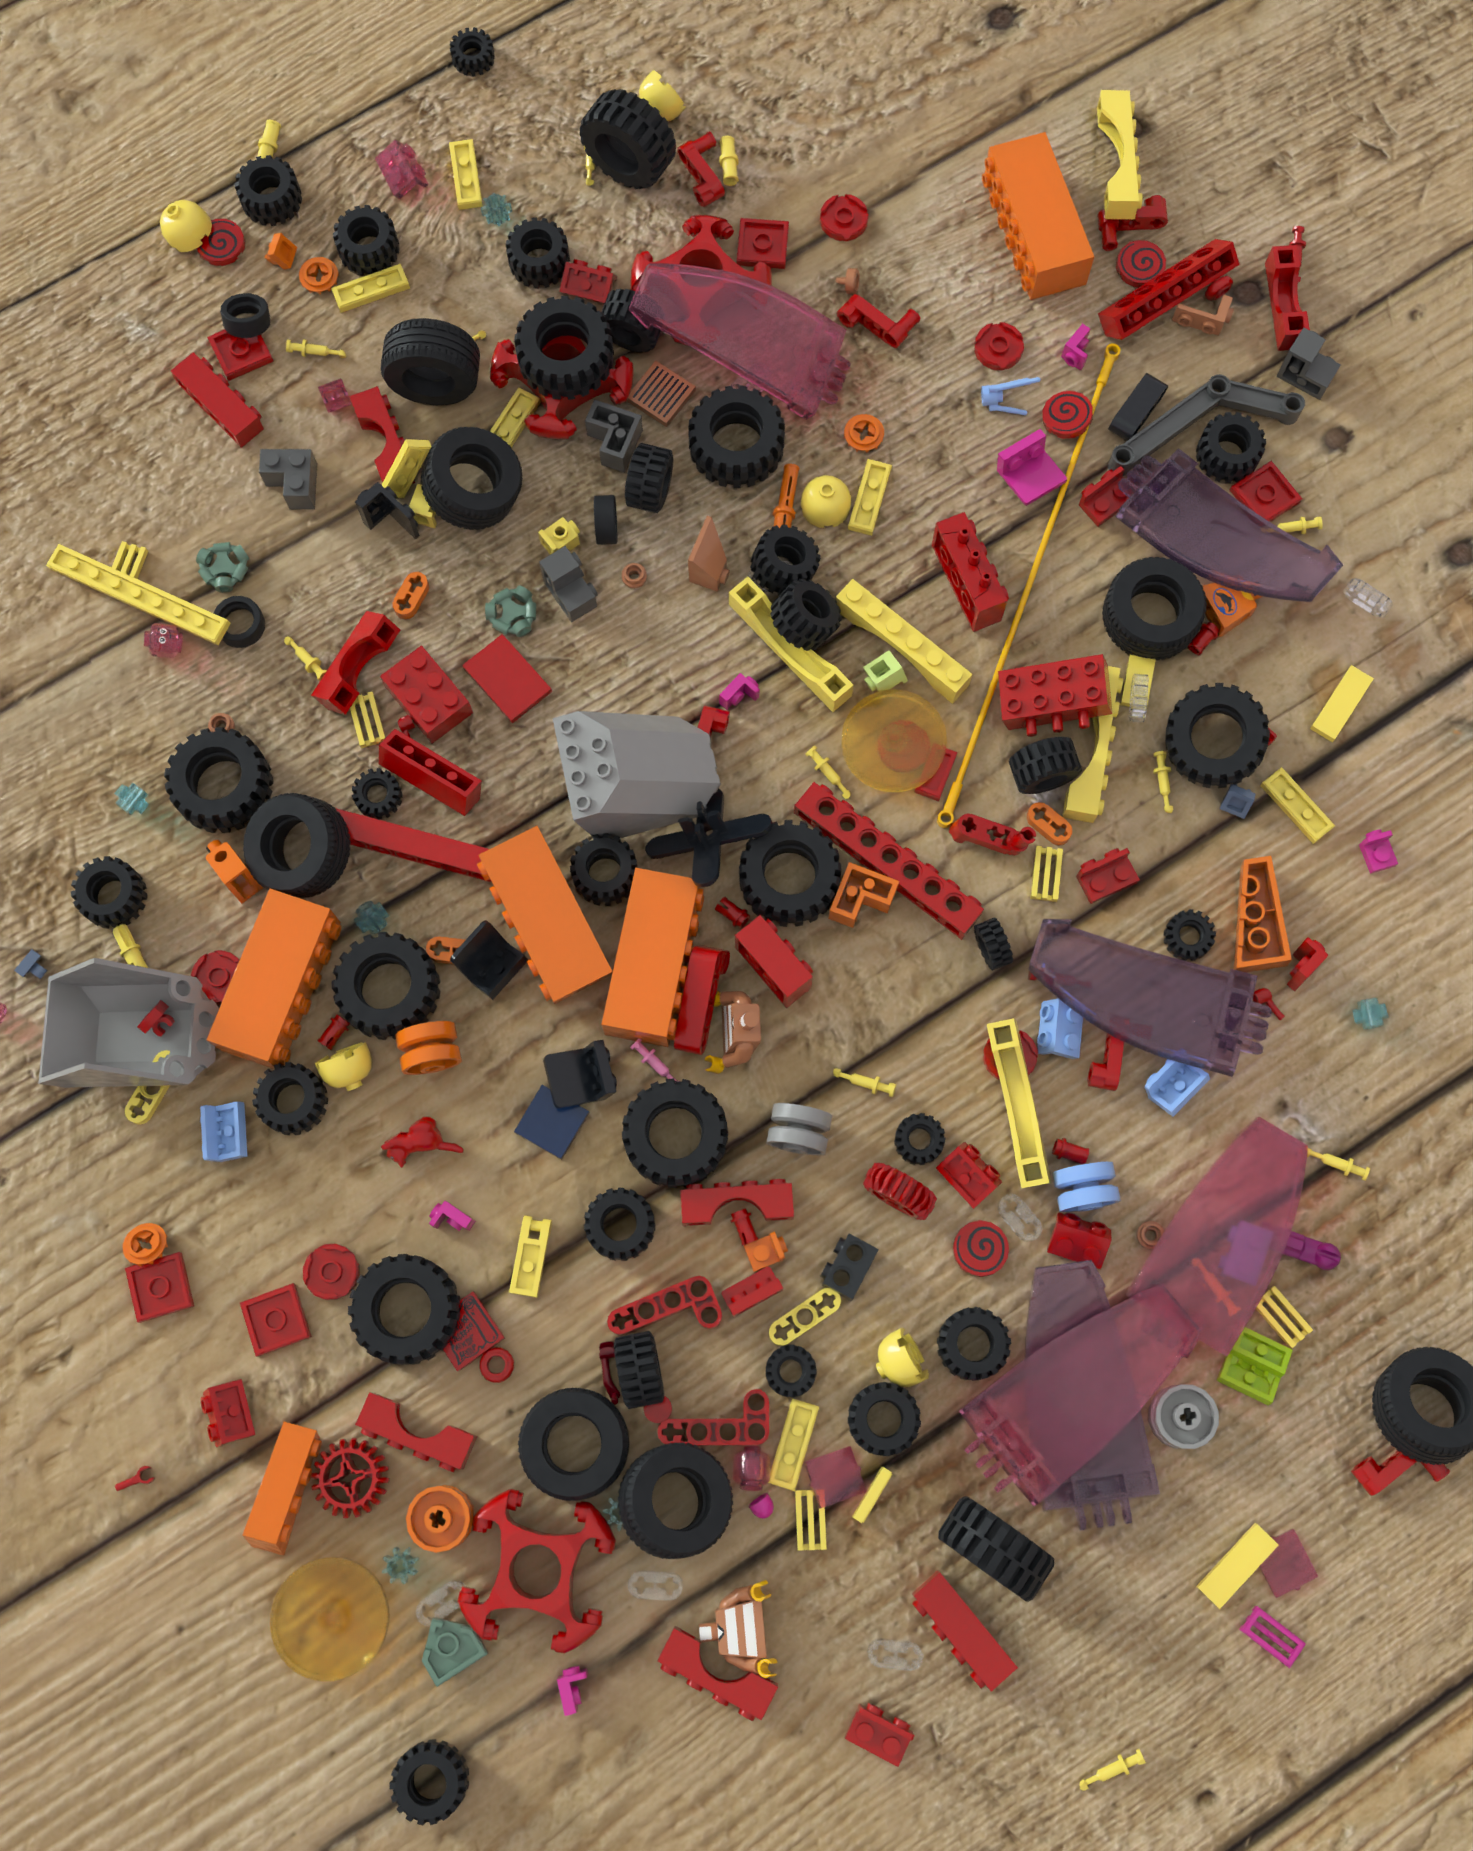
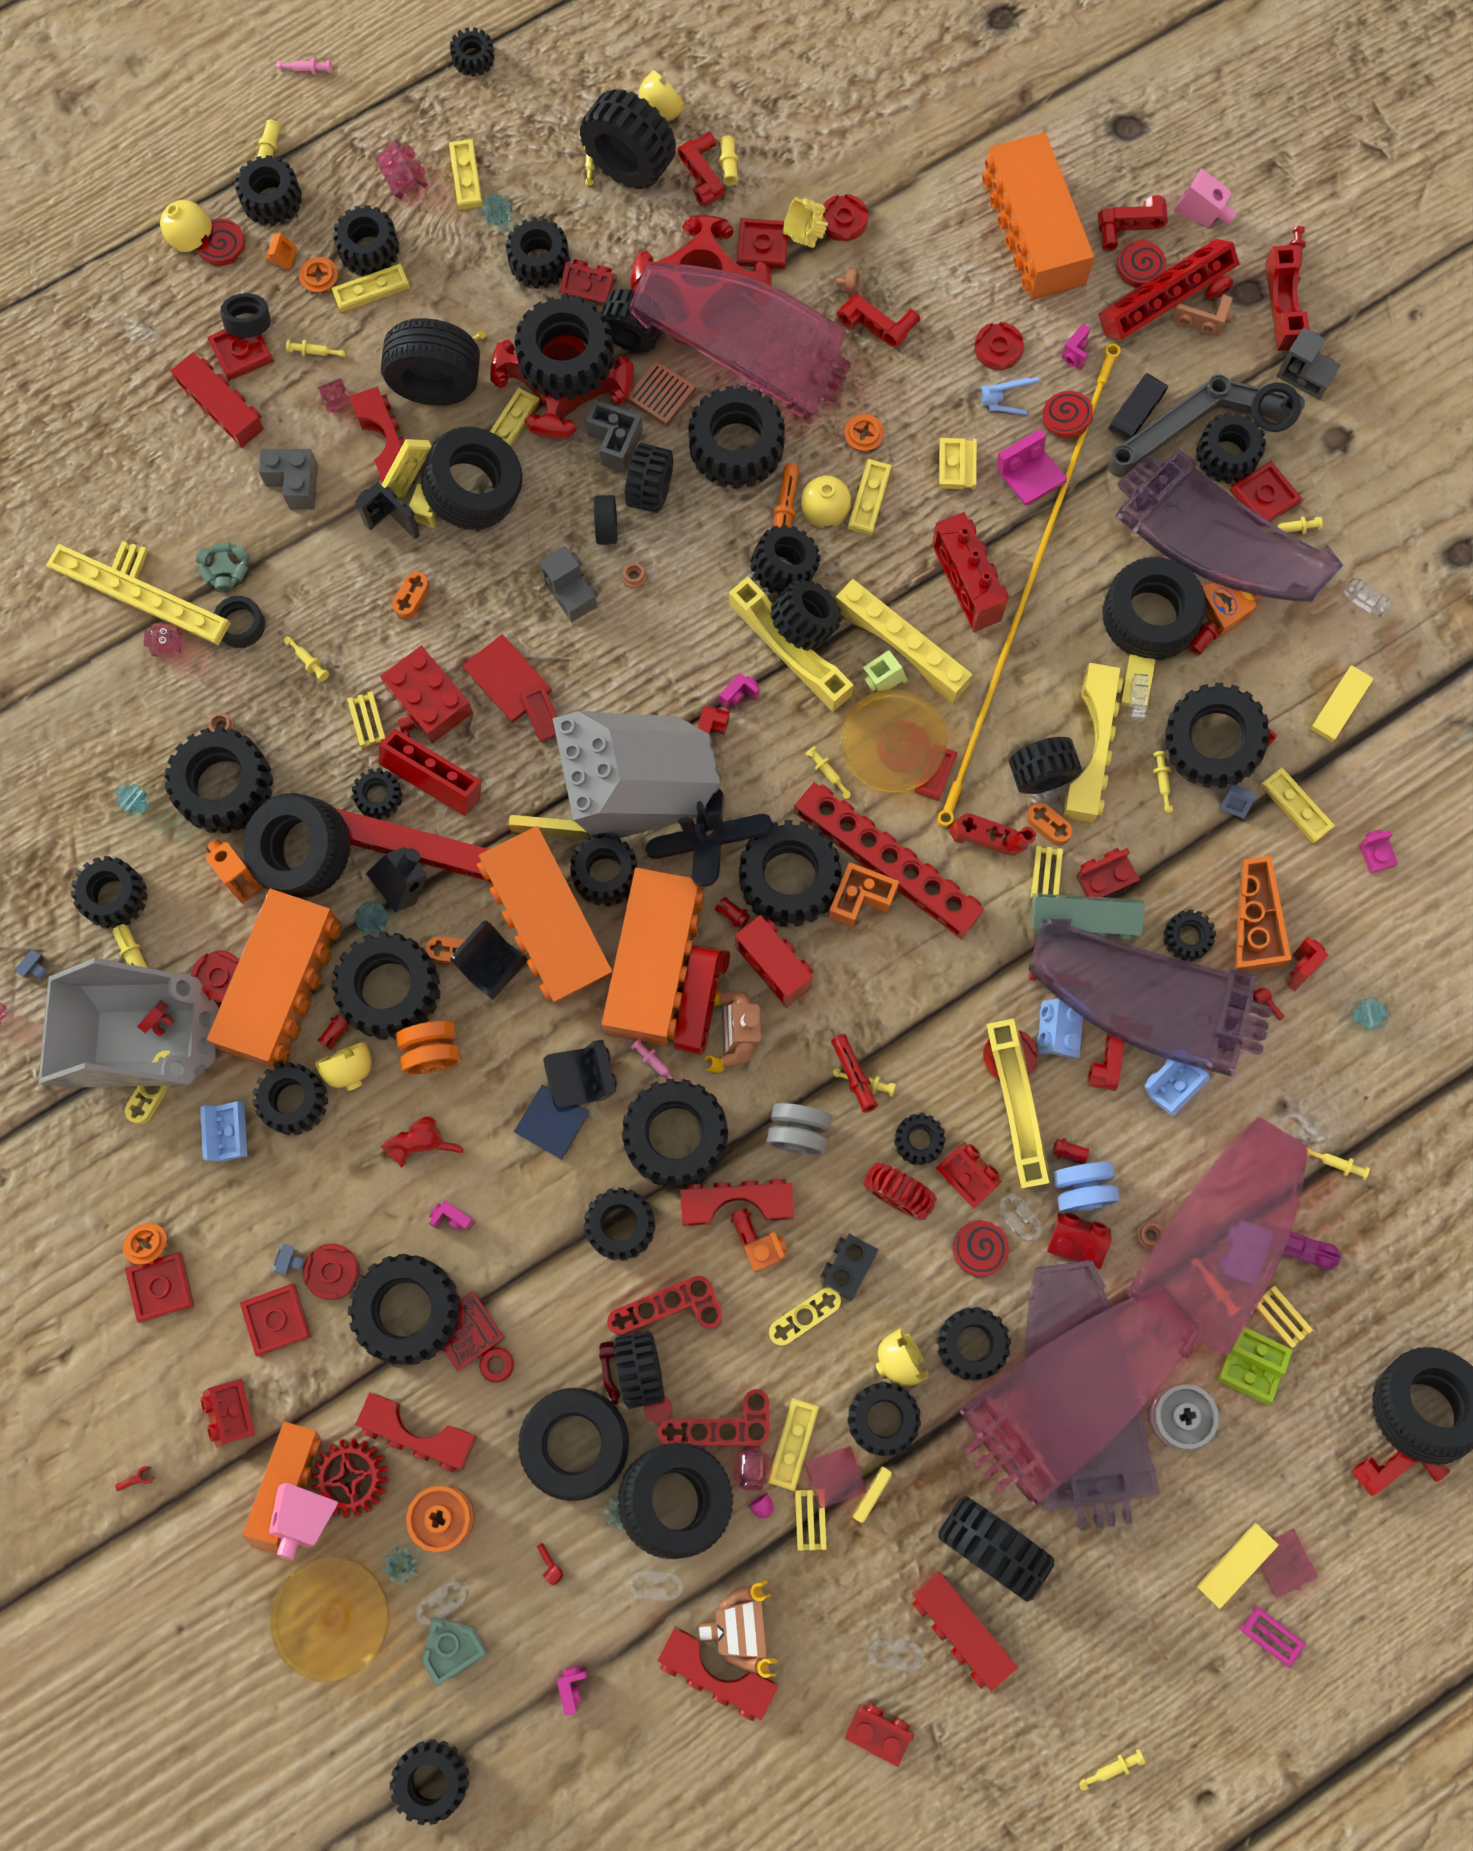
red arch [311,611,401,715] -> none
red piece [457,1489,616,1654] -> none
sand green piece [485,585,536,637] -> none
light yellow plate [509,1215,552,1298] -> none
light yellow brick [538,517,580,555] -> none
nougat slope [688,516,730,592] -> none
red bracket [721,1266,783,1317] -> none
black tyre [765,1345,817,1397] -> none
black tyre [974,917,1013,971] -> none
red piece [998,654,1113,737] -> none
red bracket [1079,466,1138,527] -> none
light yellow arch [1097,90,1142,219] -> none
none -> bright pink torso [269,1482,338,1560]
none -> sand blue tile [271,1244,305,1274]
none -> bright pink piece [276,58,332,75]
none -> black torso [366,847,427,913]
none -> light yellow tile [509,815,590,839]
none -> red tile [519,684,558,743]
none -> red hand [537,1543,563,1585]
none -> light yellow hair [783,197,828,248]
none -> red pin [831,1034,878,1113]
none -> light yellow plate [939,438,977,490]
none -> sand green brick [1030,893,1145,939]
none -> bright pink torso [1174,168,1237,227]
none -> black tyre [1251,382,1301,432]

